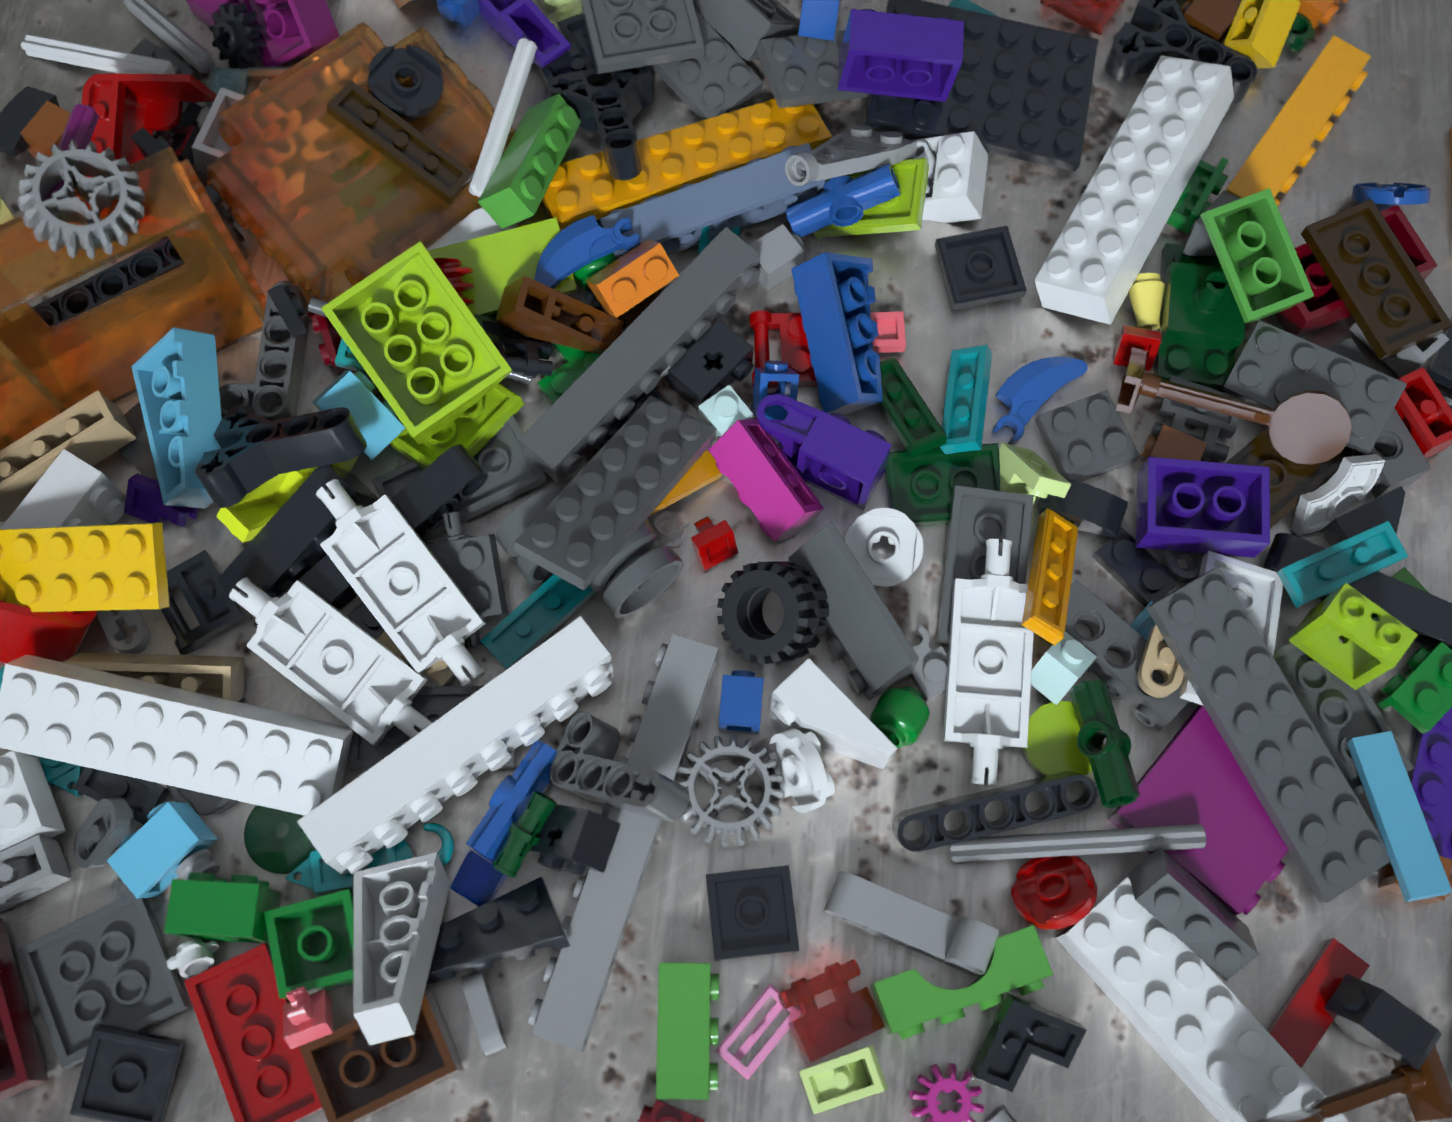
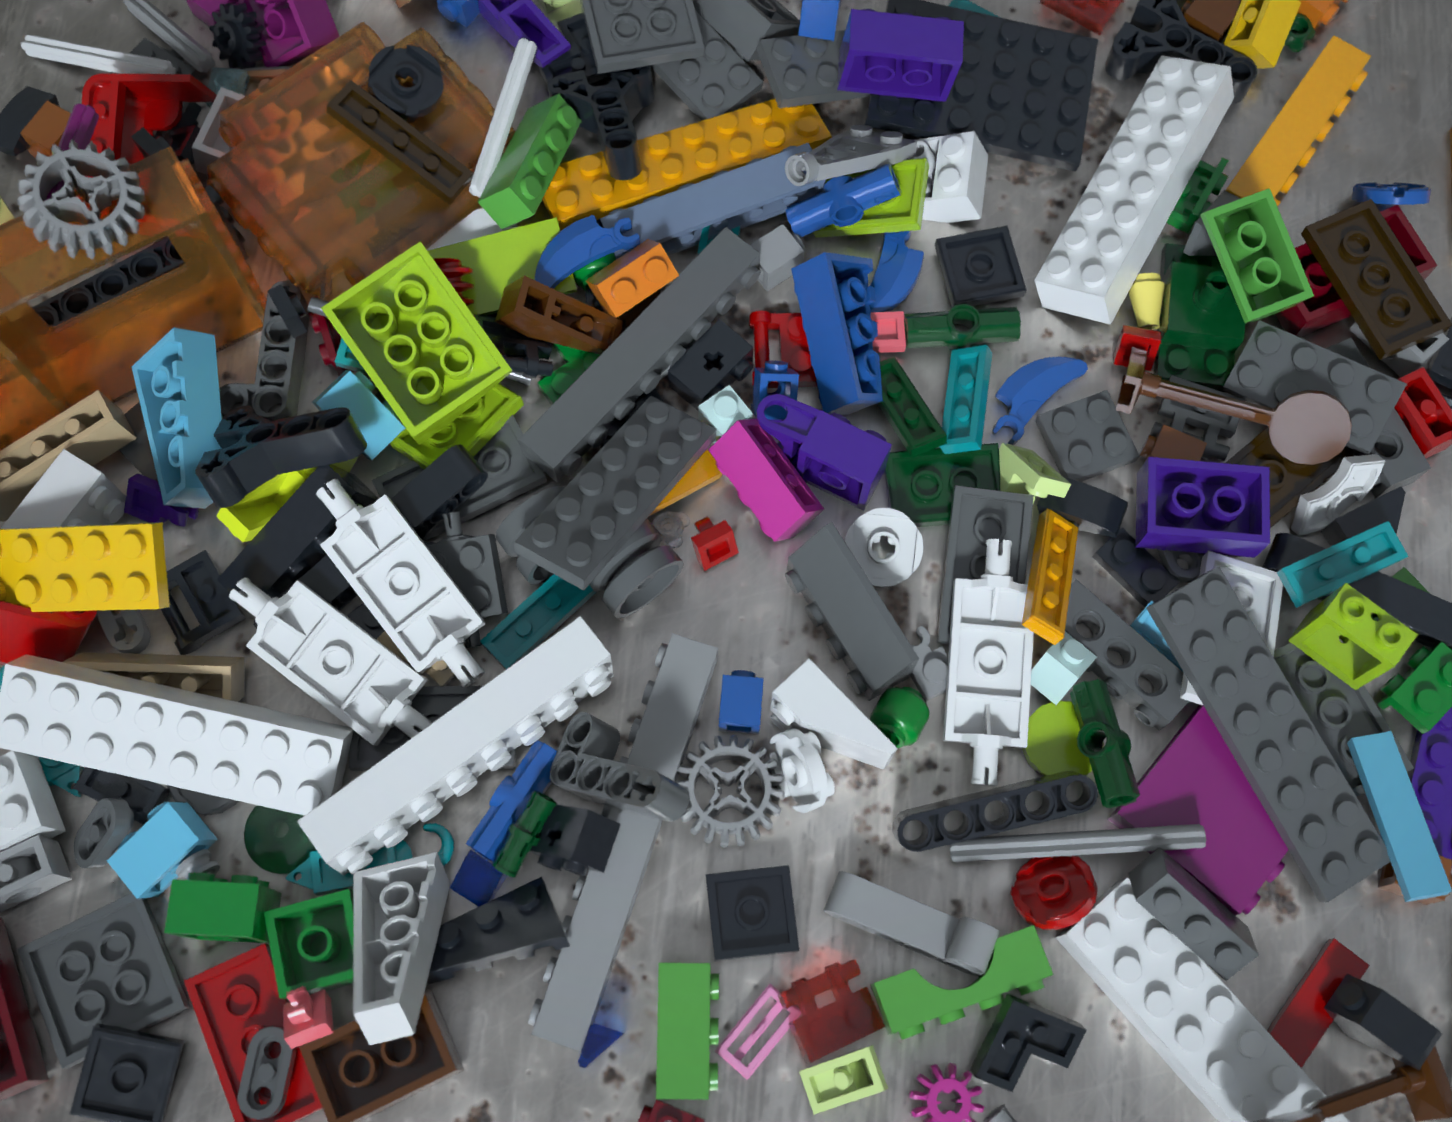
white plate [167,938,219,978] -> none
light grey beam [461,970,507,1056] -> none
black tyre [717,561,829,664] -> none
tan plate [1137,625,1184,698] -> none
none -> dark grey plate [238,1027,297,1119]
none -> clear blue slope [578,1023,625,1068]
none -> blue piece [870,231,924,312]
none -> dark green piece [904,304,1021,350]

